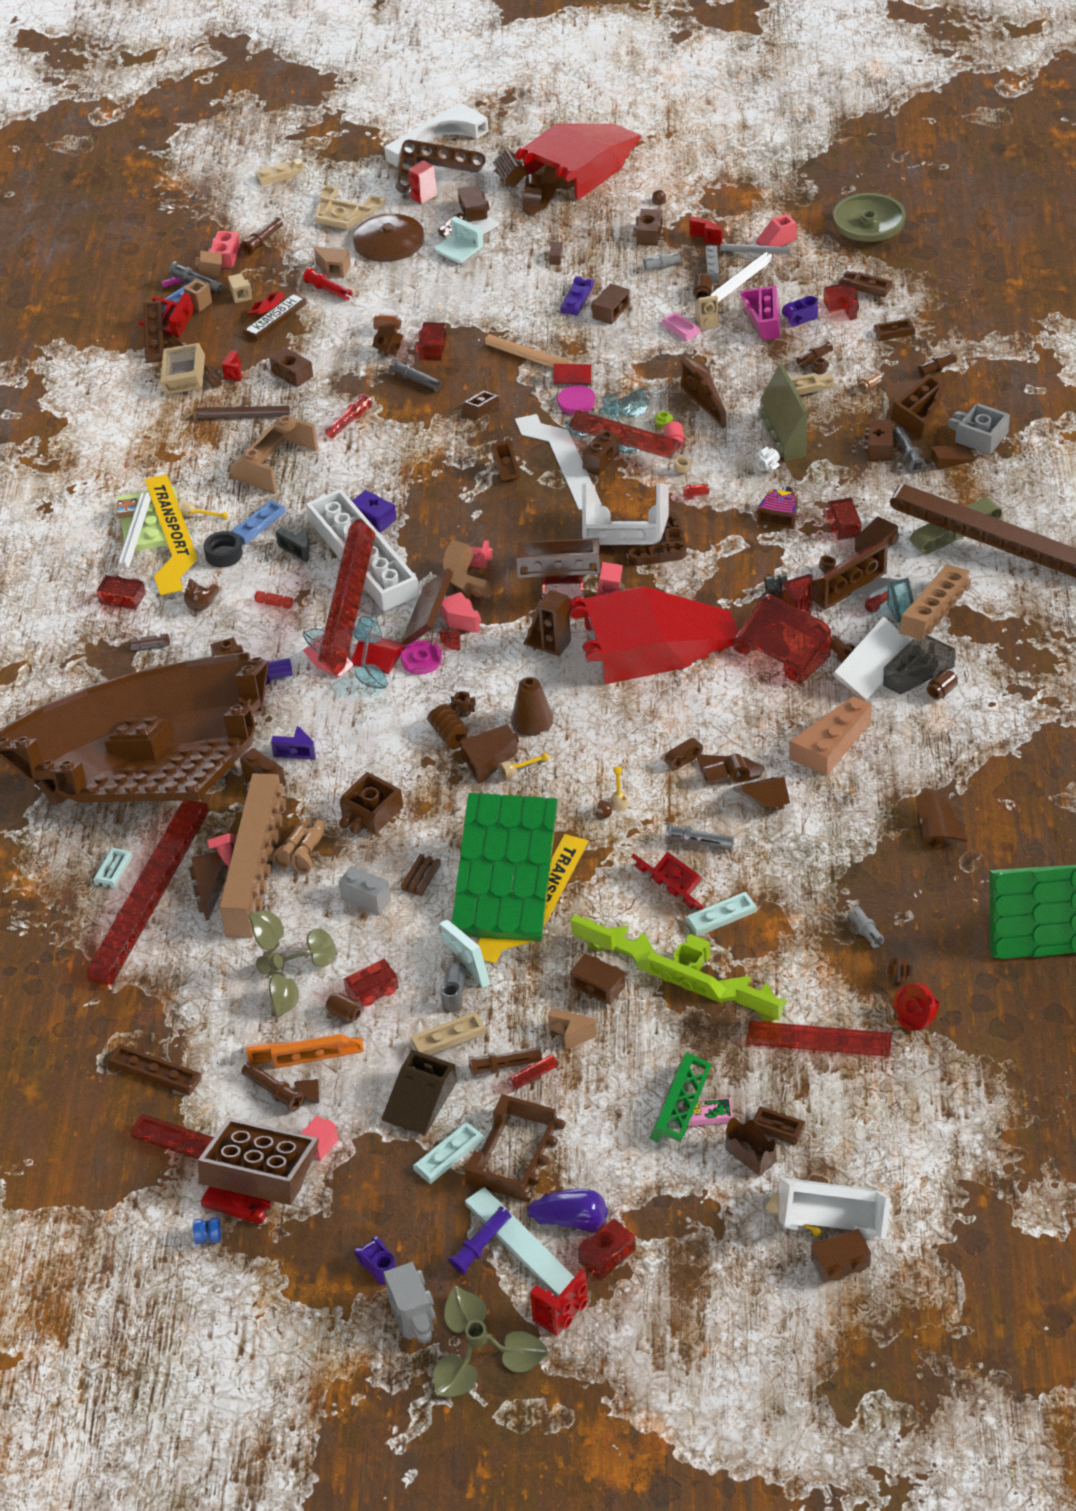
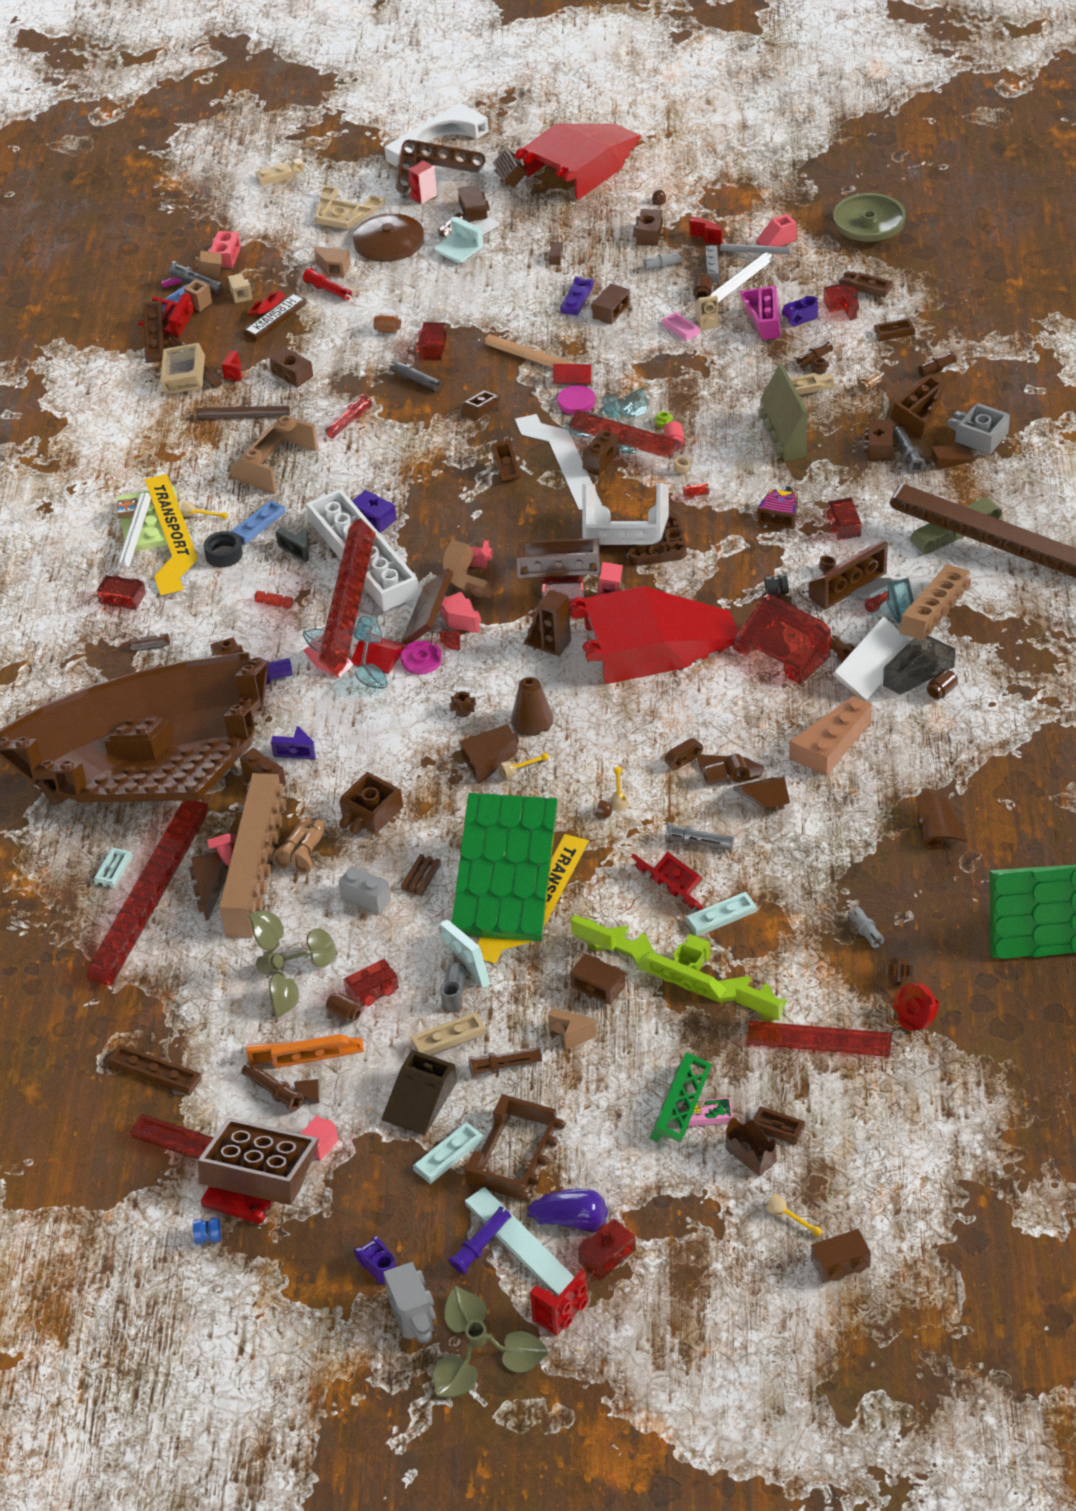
reddish brown hair [183,579,220,611] -> none
reddish brown pin [240,217,283,255] -> none
reddish brown brick [372,326,403,357] -> none
reddish brown piece [427,704,468,749] -> none
clear red pin [510,1053,559,1090] -> none
reddish brown panel [523,173,560,215] -> none
reddish brown wedge [680,356,726,428] -> none
white gear [756,447,780,473] -> none
white windscreen [779,1178,891,1239] -> none
clear red slope [782,574,813,632] -> none
reddish brown brick [855,516,899,553] -> none

